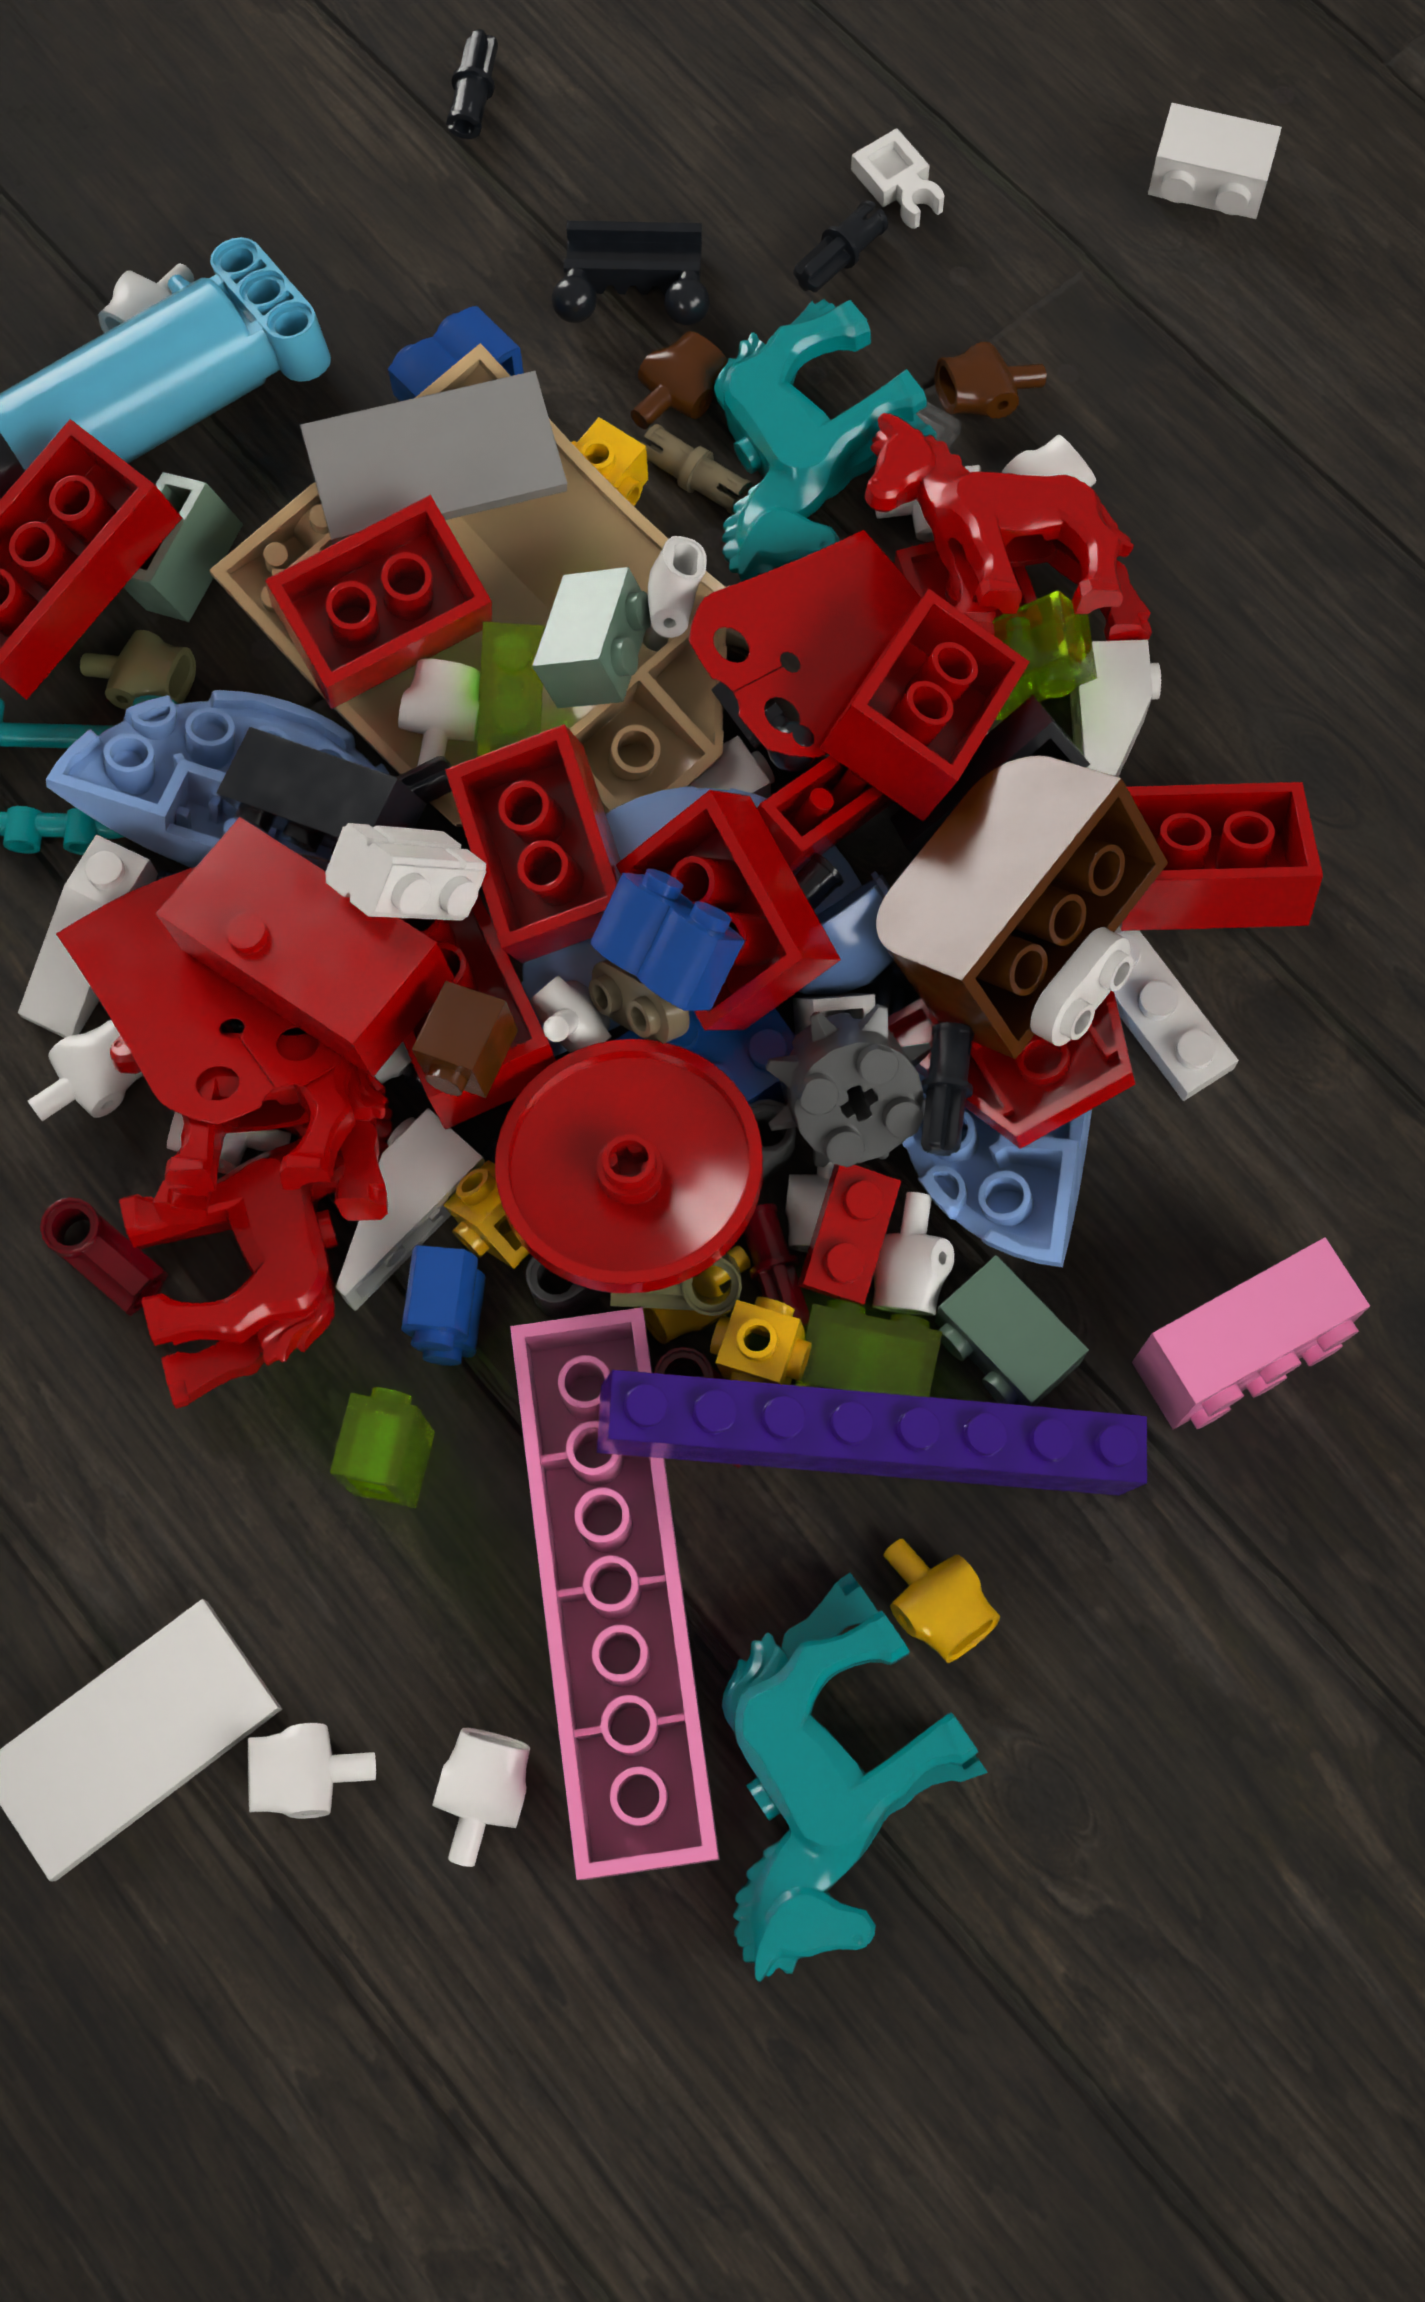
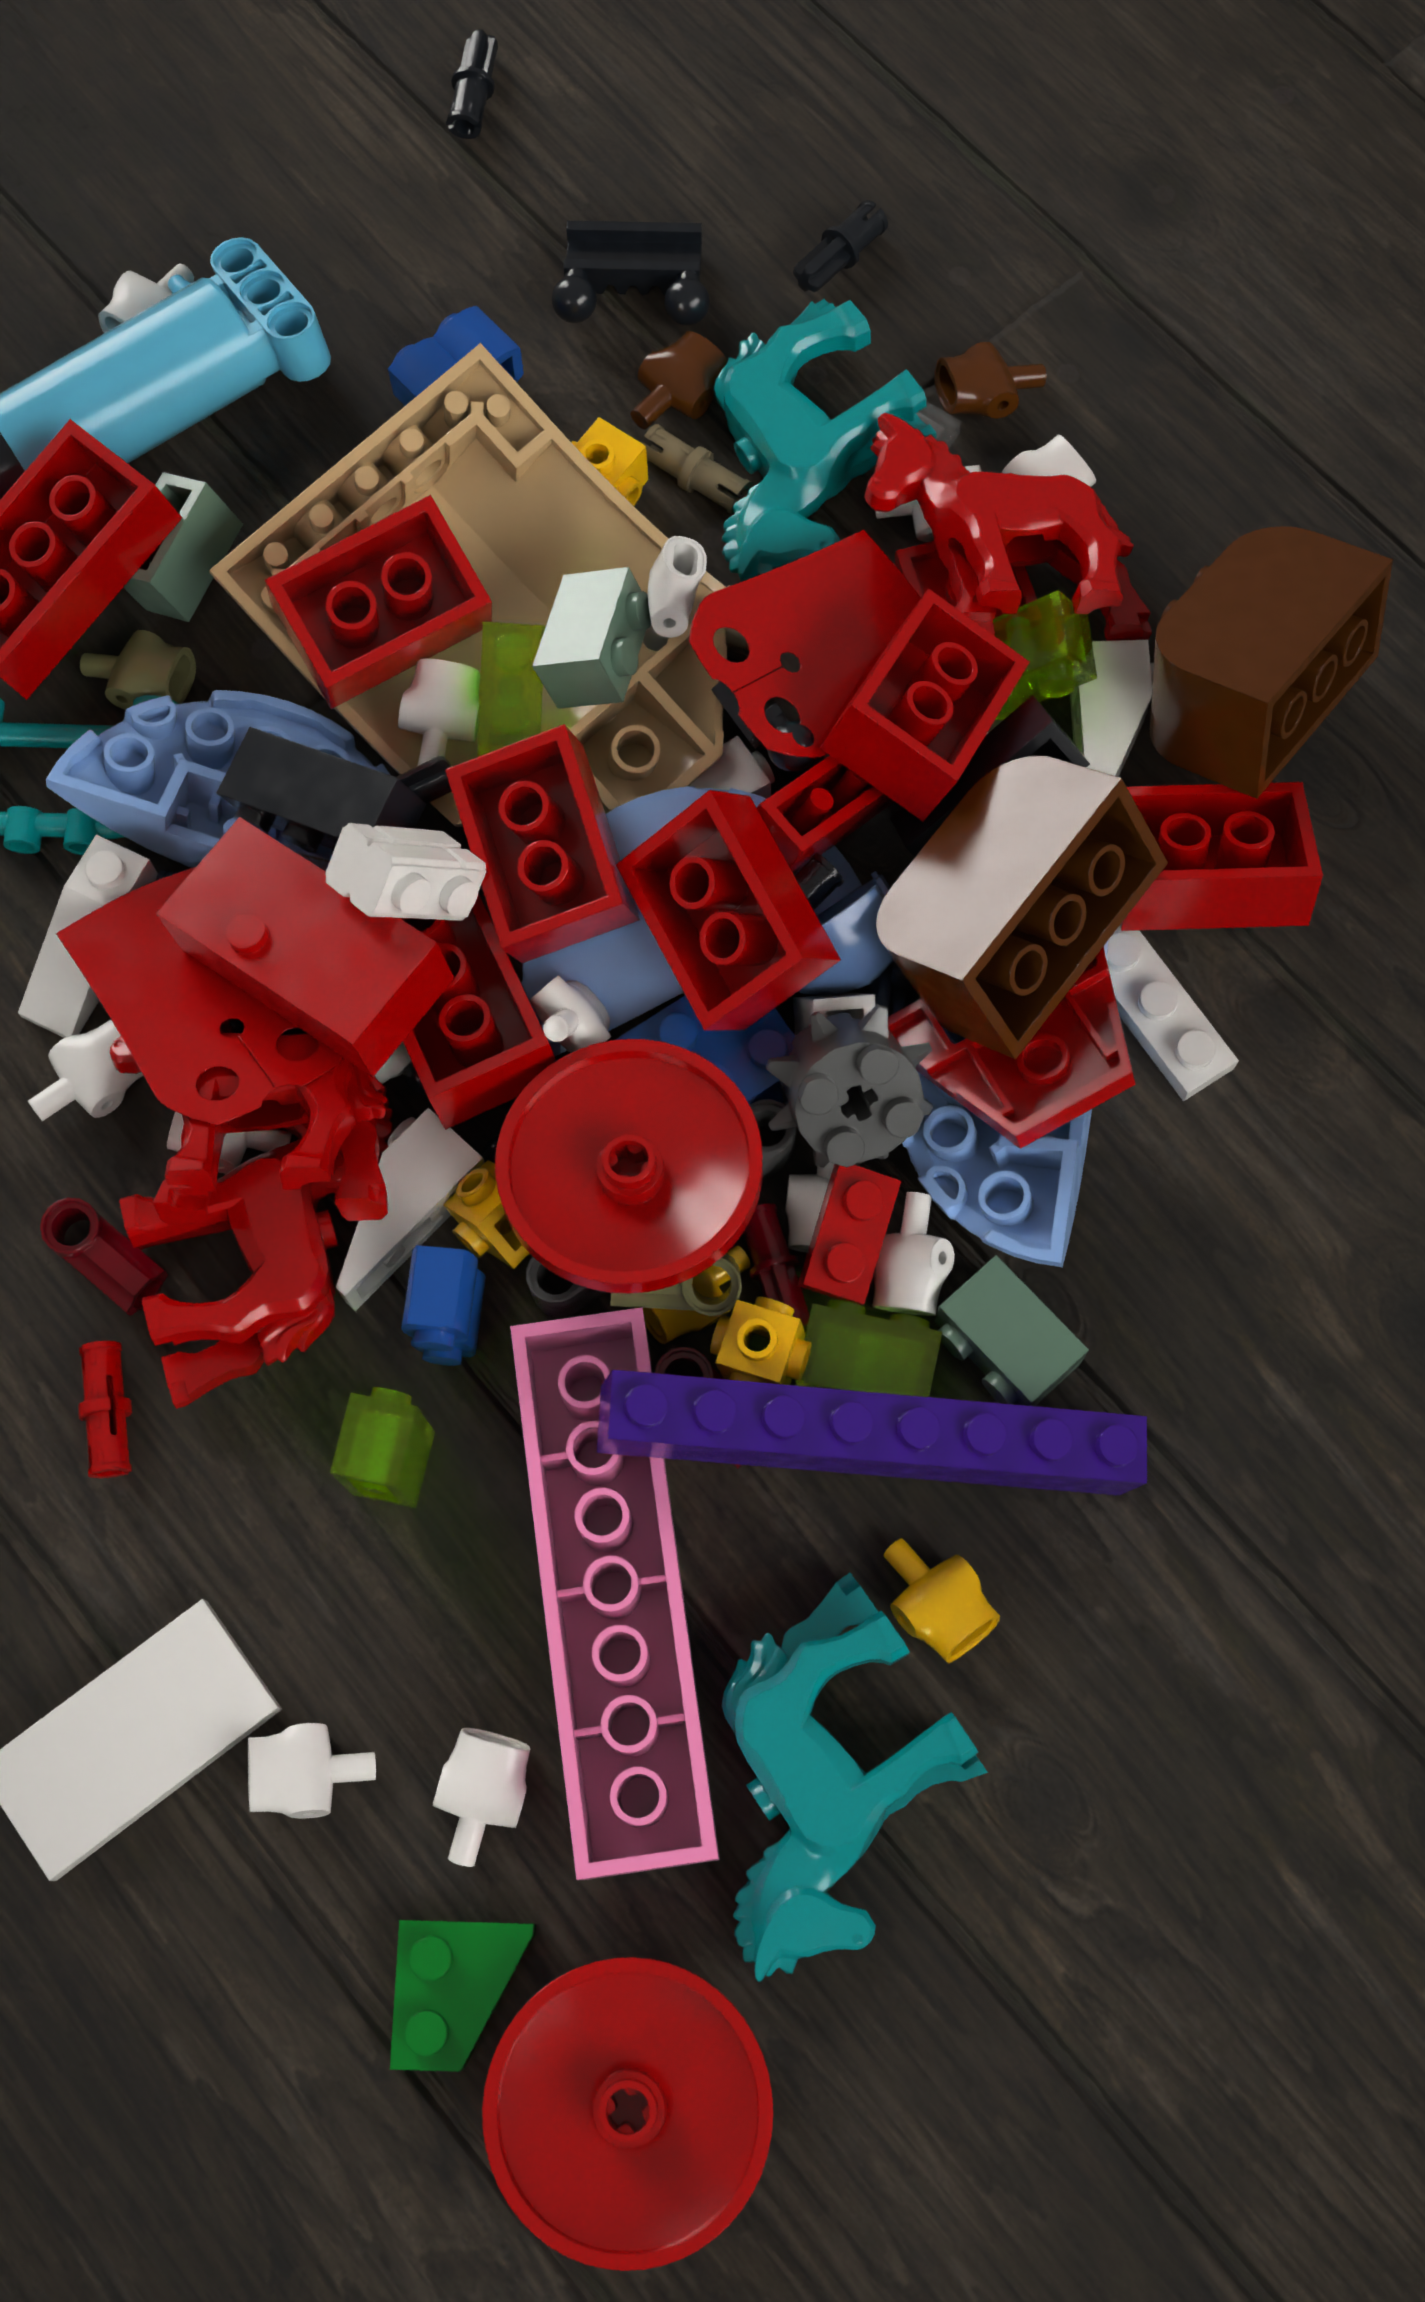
light grey tile [300,371,567,545] -> none
reddish brown brick [412,981,518,1098] -> none
dark tan plate [589,959,690,1044] -> none
blue brick [590,869,745,1011] -> none
white plate [851,128,944,229] -> none
black axle [921,1022,975,1156] -> none
white plate [1030,927,1134,1046] -> none
bright pink brick [1132,1237,1370,1430] -> none
white brick [1148,103,1282,219] -> none
none -> red pin [78,1341,132,1478]
none -> green wing [390,1920,536,2072]
none -> red dish [482,1957,773,2271]
none -> reddish brown brick [1150,526,1393,799]

